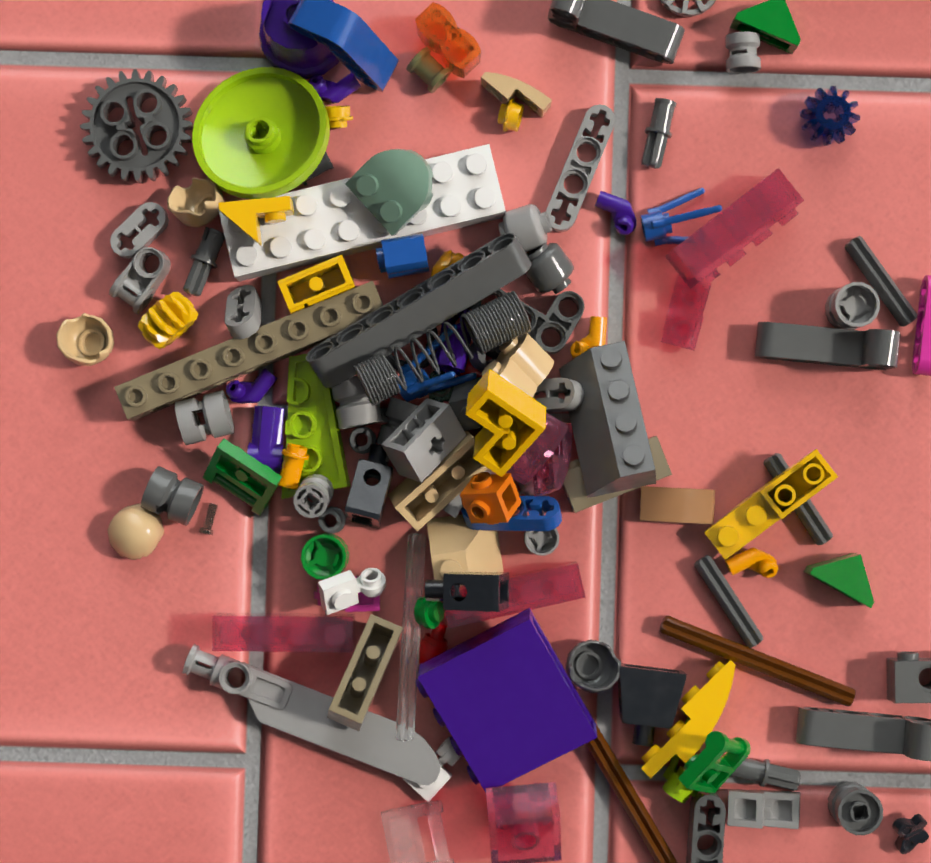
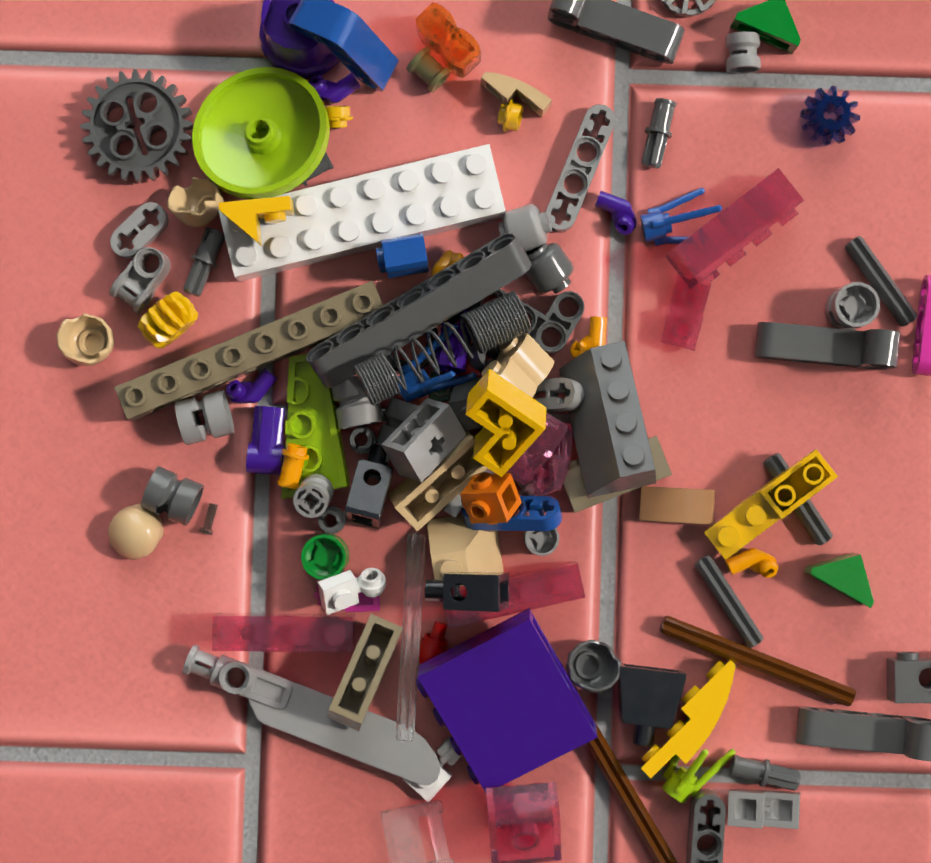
green plate [203,438,282,516] -> none
light grey beam [224,285,262,339] -> none
yellow brick [277,255,356,314] -> none
sand green slope [345,149,433,236] -> none
green plate [414,596,445,629] -> none
green plate [678,731,751,793] -> none
dark grey wheel [828,781,883,835] -> none
black piece [892,814,929,854] -> none

